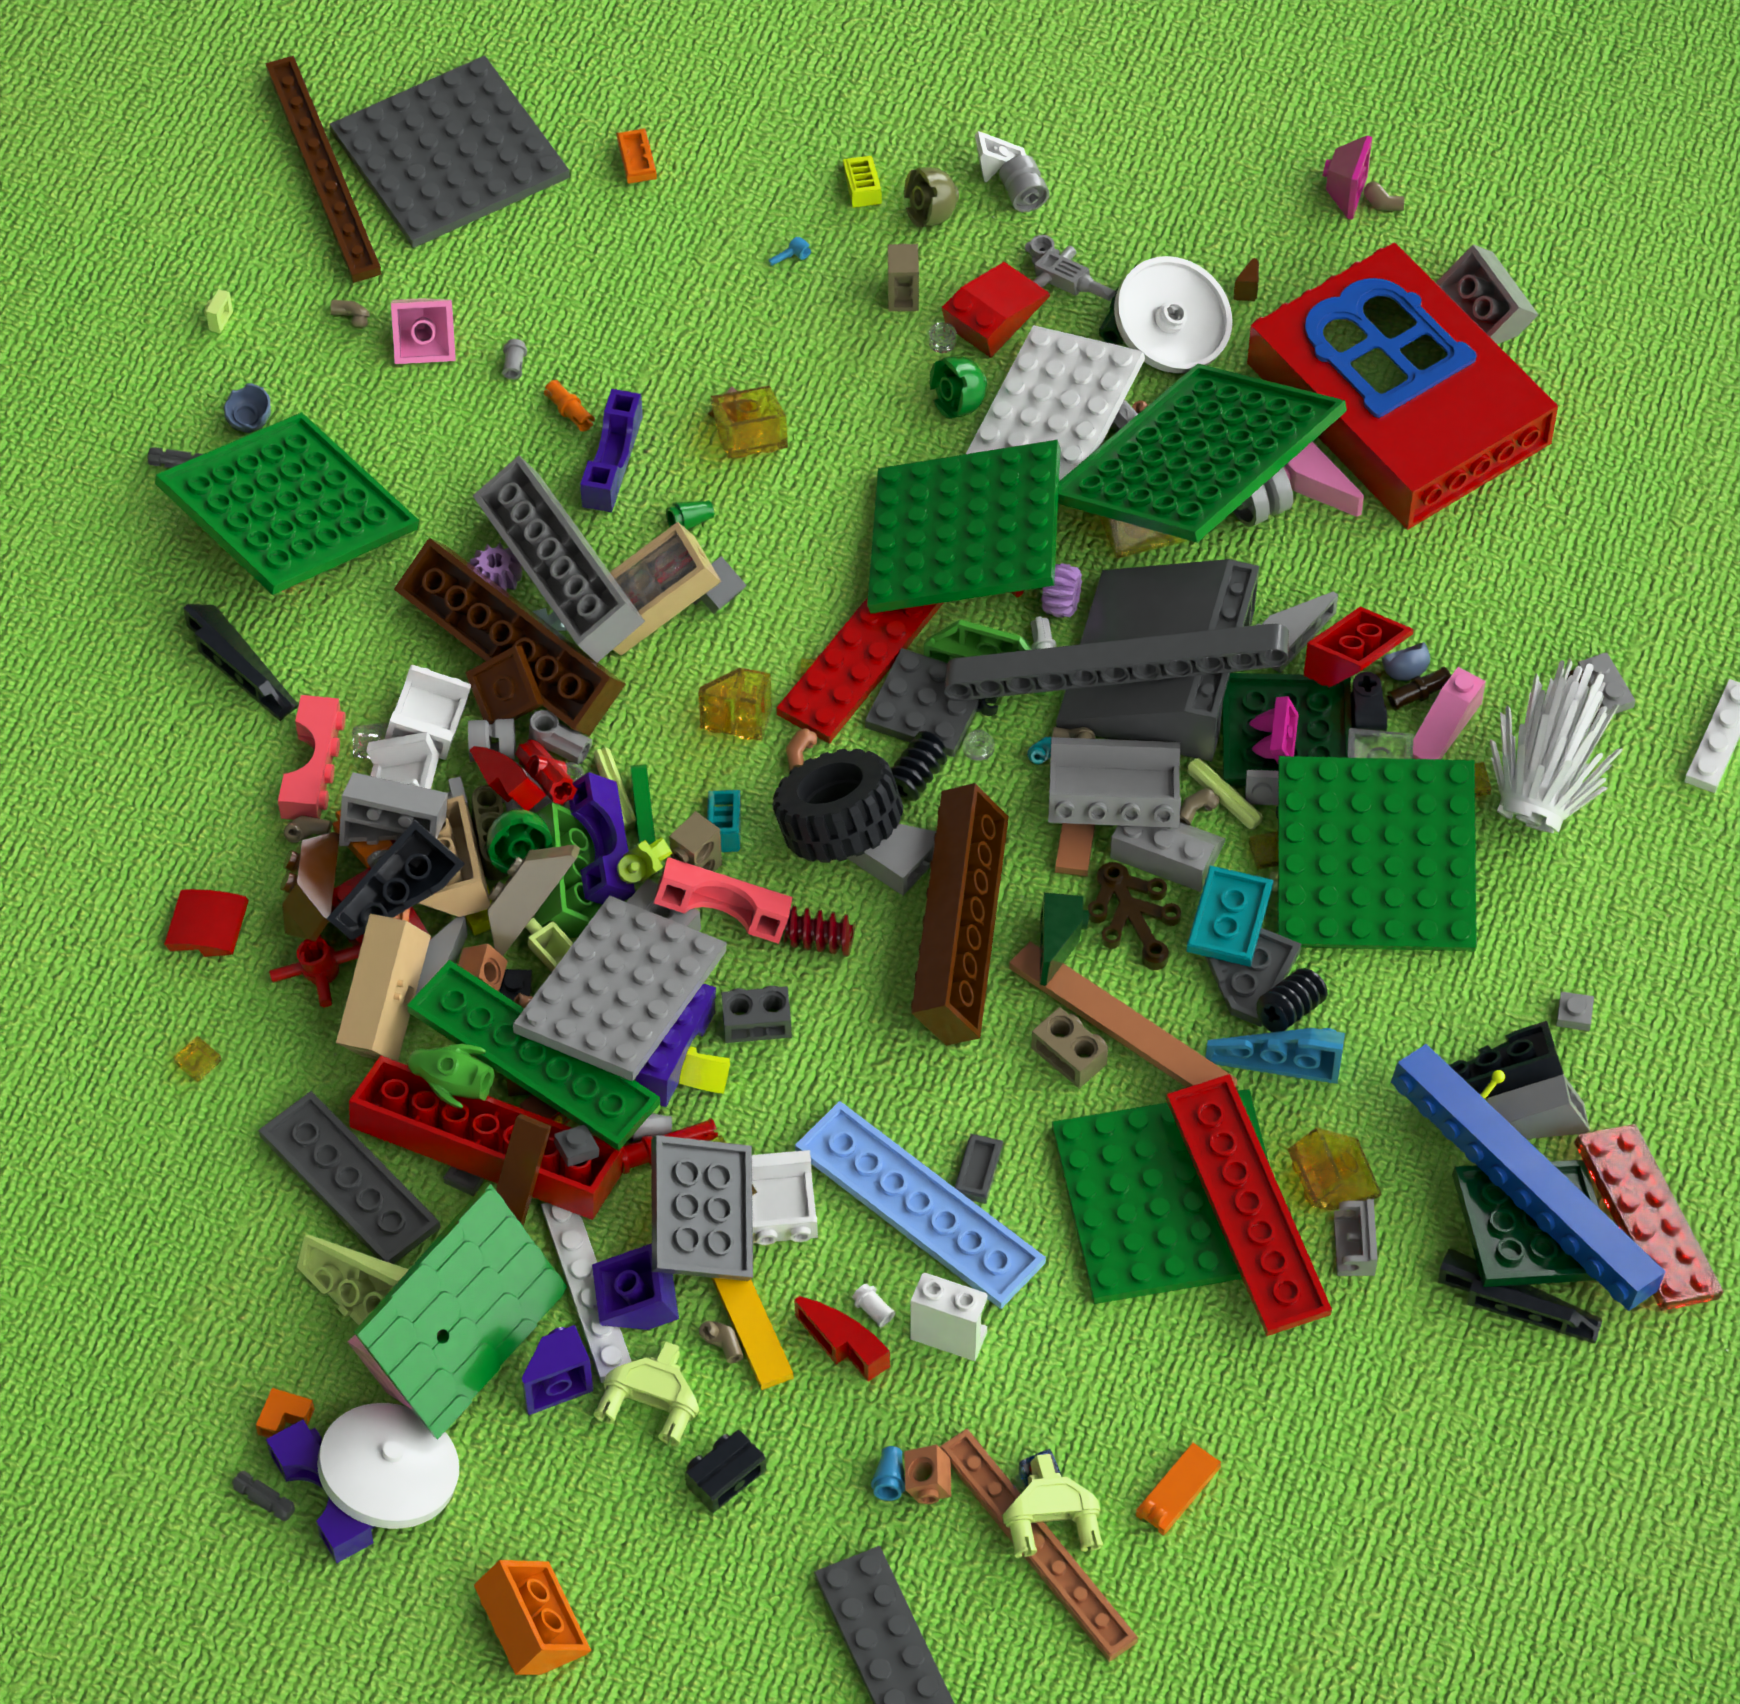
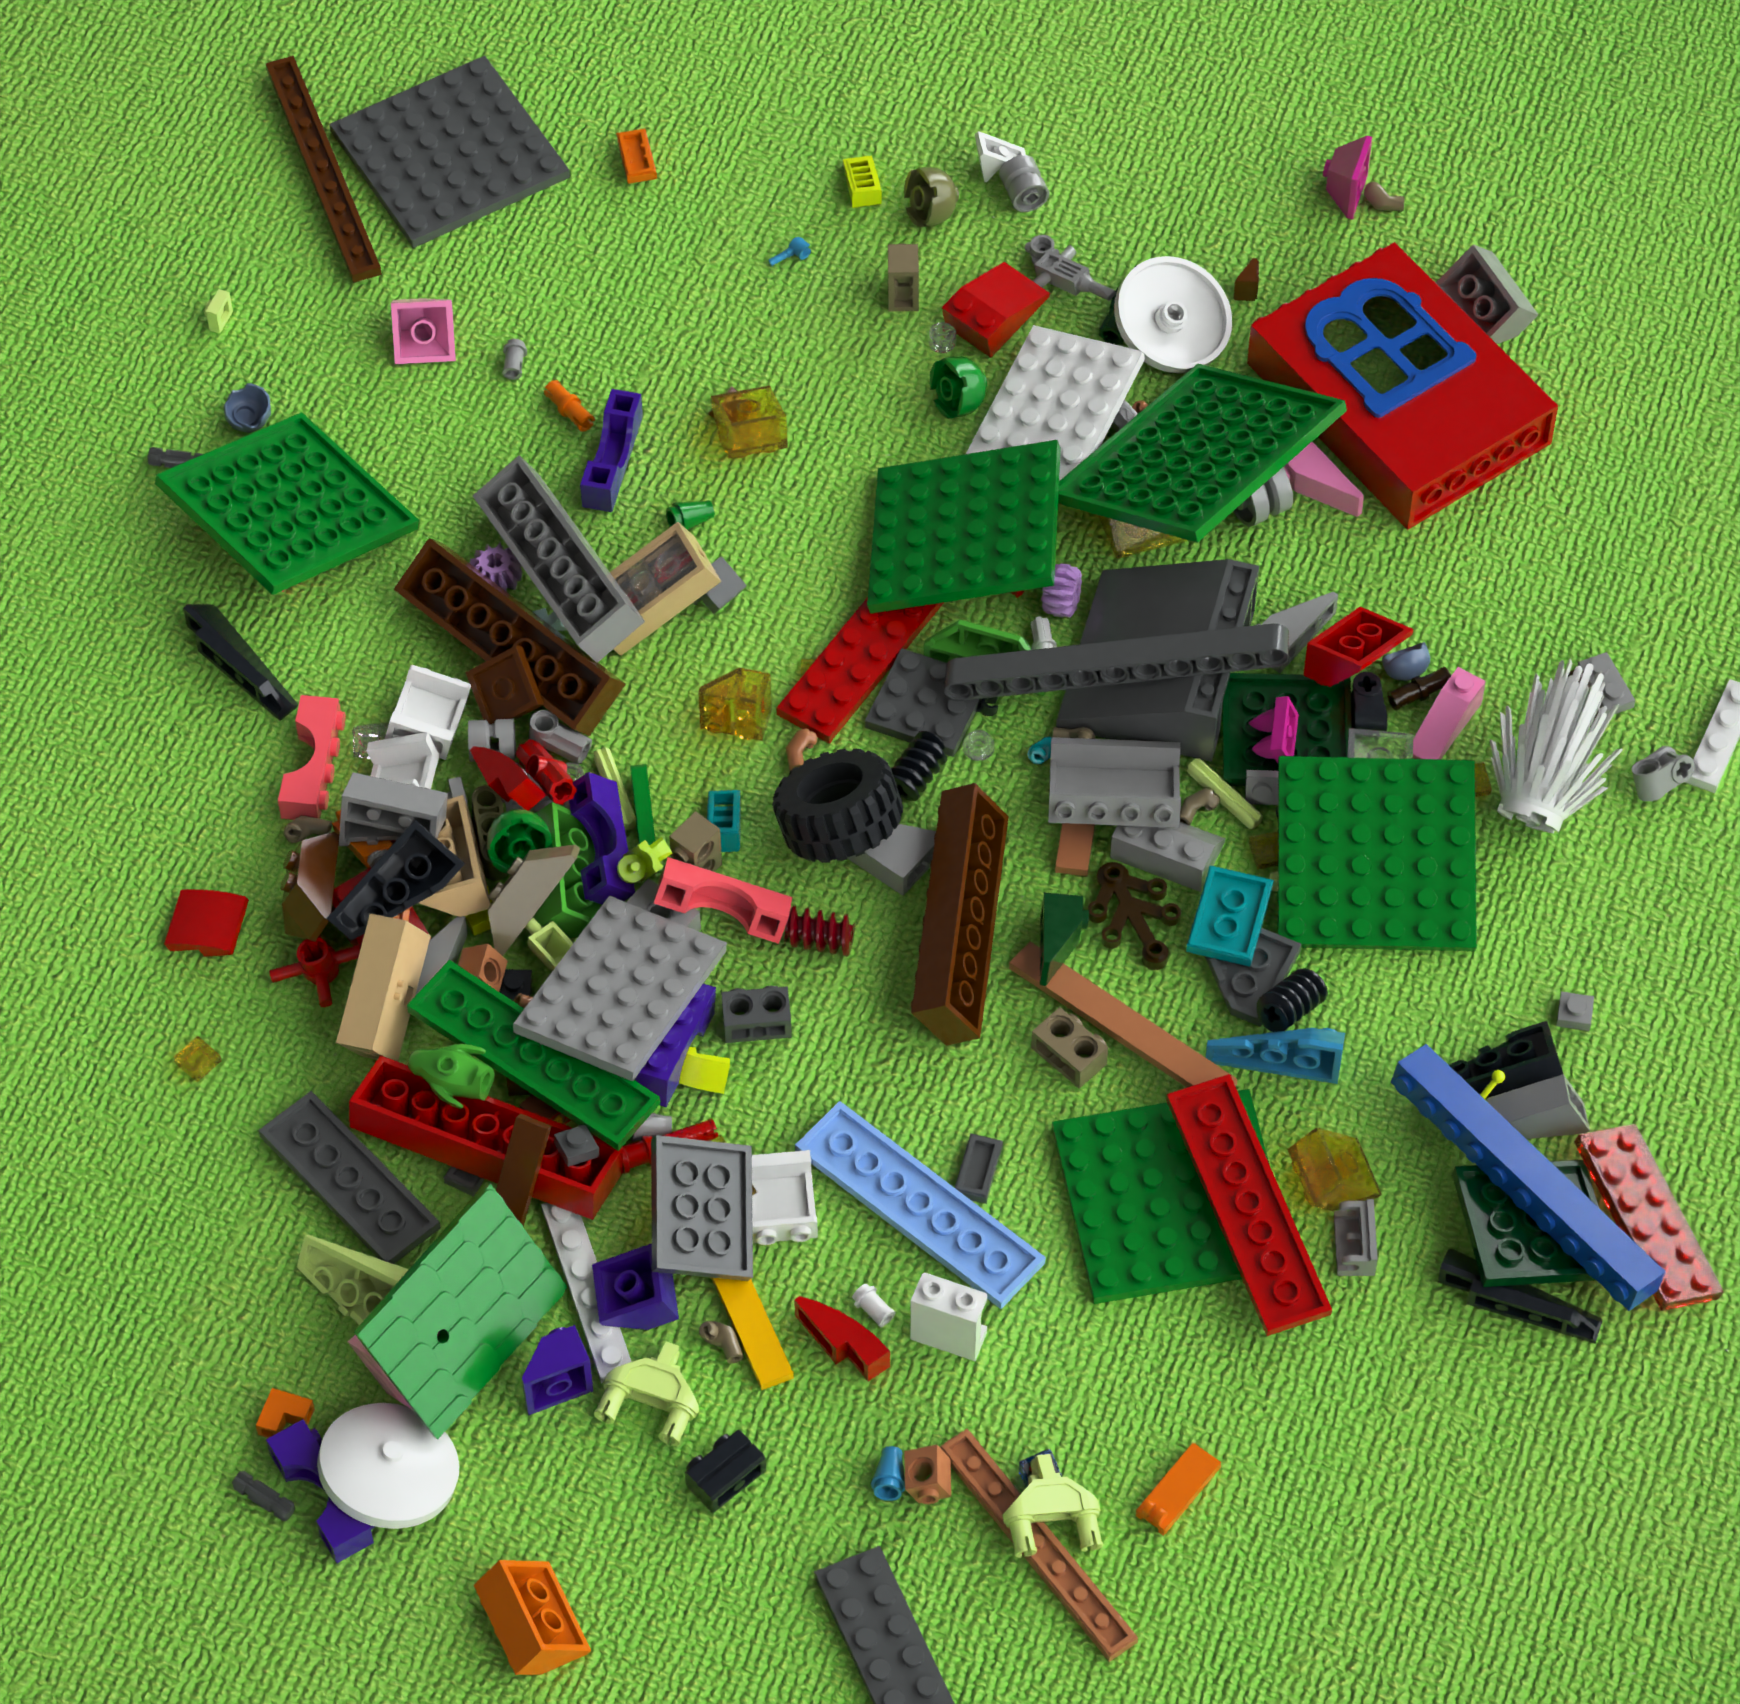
dark tan arm [331,300,370,327] -> none
none -> light grey piece [1631,746,1695,801]

